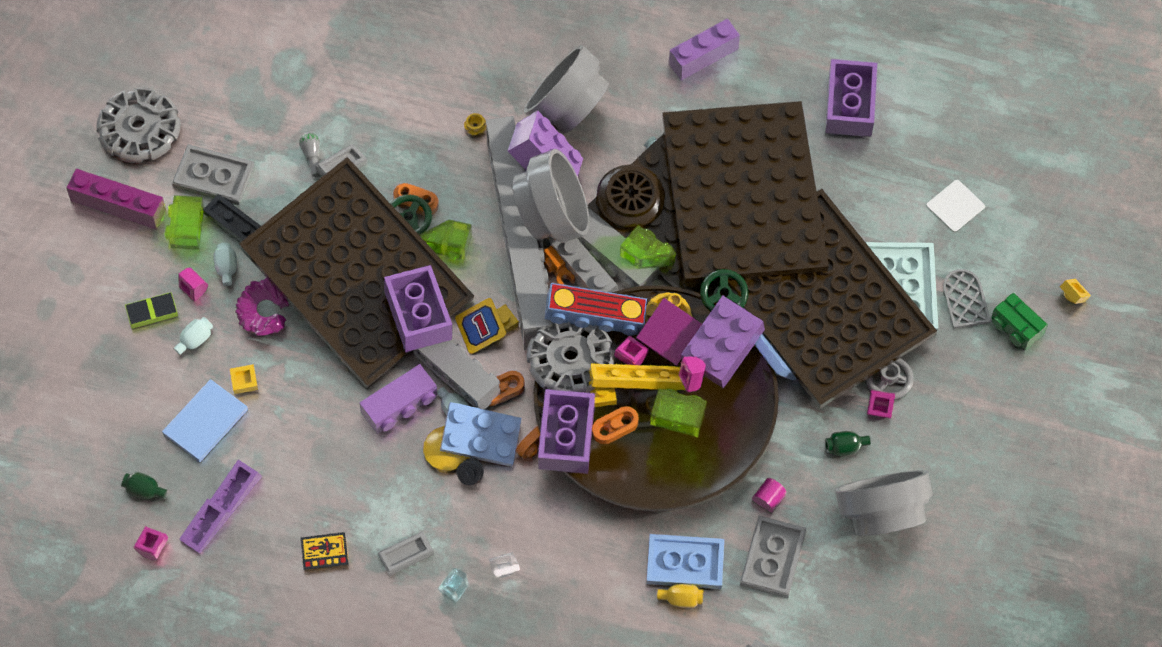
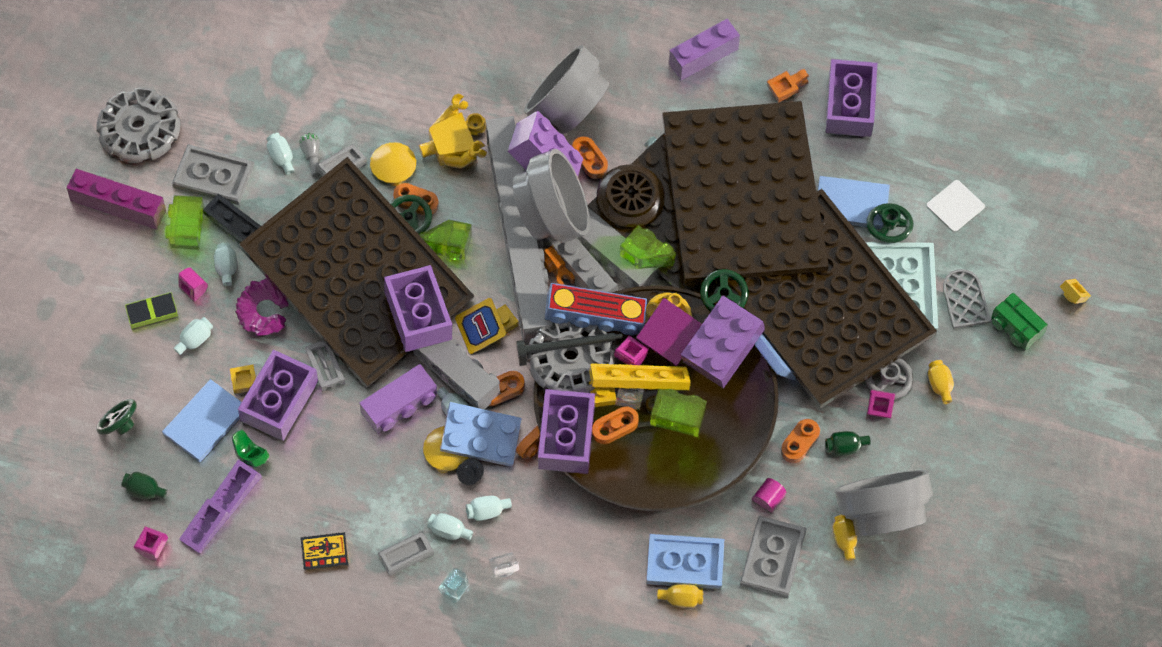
dark pink brick [679,356,706,392] -> none
none -> dark green piece [96,399,137,435]
none -> green hair [232,430,270,468]
none -> medium lavender brick [238,349,318,441]
none -> light aqua plant [266,133,294,175]
none -> light grey tile [305,341,345,391]
none -> yellow dish [370,142,417,186]
none -> yellow torso [419,94,487,169]
none -> light aqua plant [427,513,473,541]
none -> light aqua plant [466,496,512,521]
none -> pearl dark grey piece [516,333,622,366]
none -> orange plate [572,136,608,179]
none -> clear plate [615,388,644,410]
none -> orange plate [767,69,809,103]
none -> orange plate [781,419,820,463]
none -> light blue tile [818,176,890,229]
none -> yellow plant [832,515,857,561]
none -> dark green piece [866,203,914,243]
none -> yellow plant [927,360,954,404]

